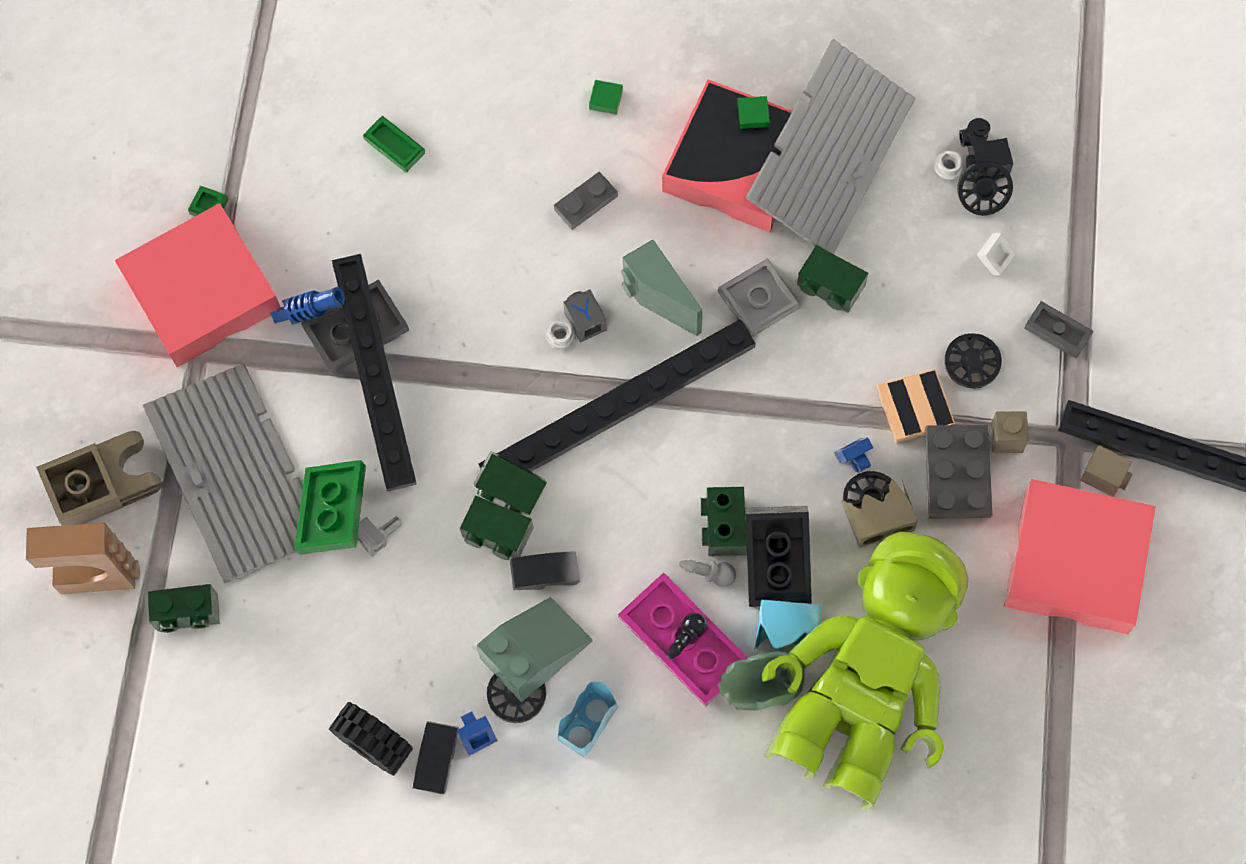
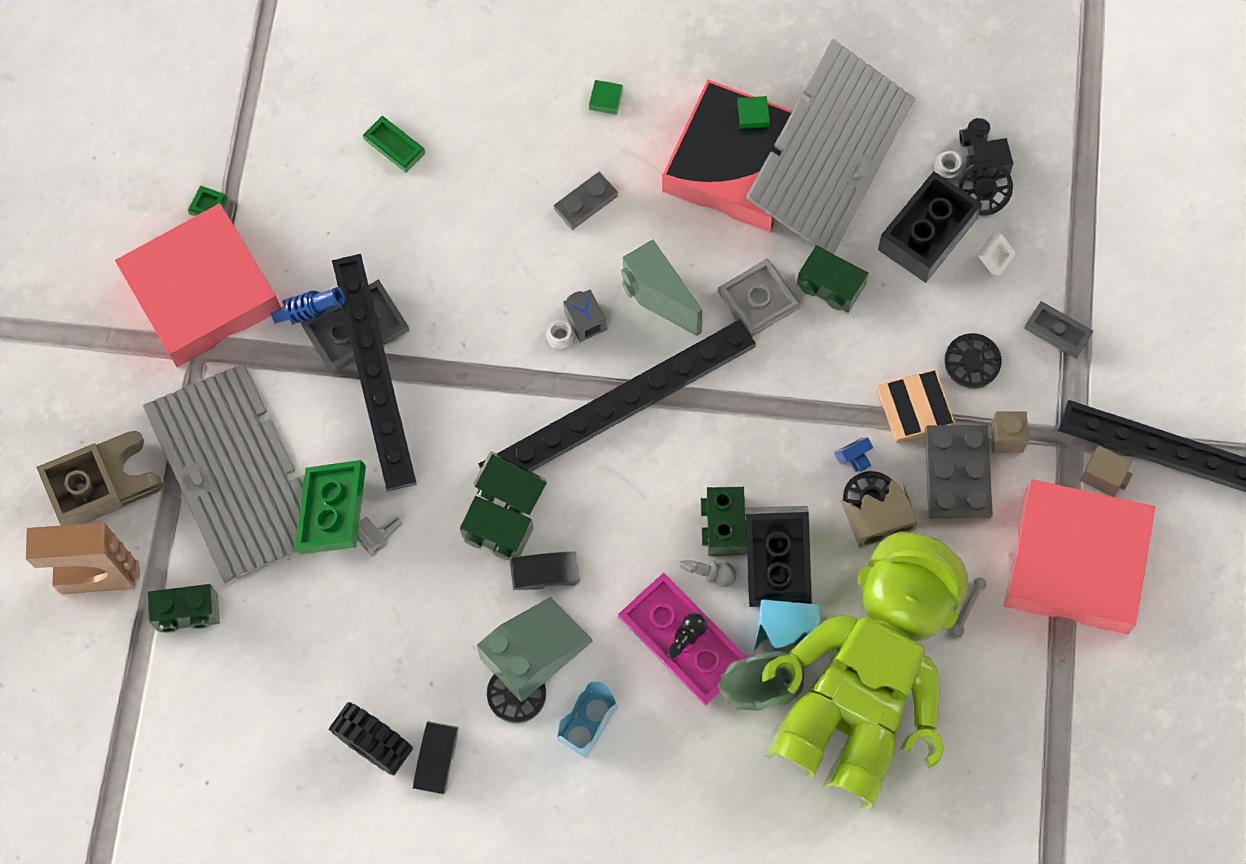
blue tile [457,711,498,756] -> none
none -> black brick [878,171,982,283]
none -> light grey hinge [951,578,986,637]

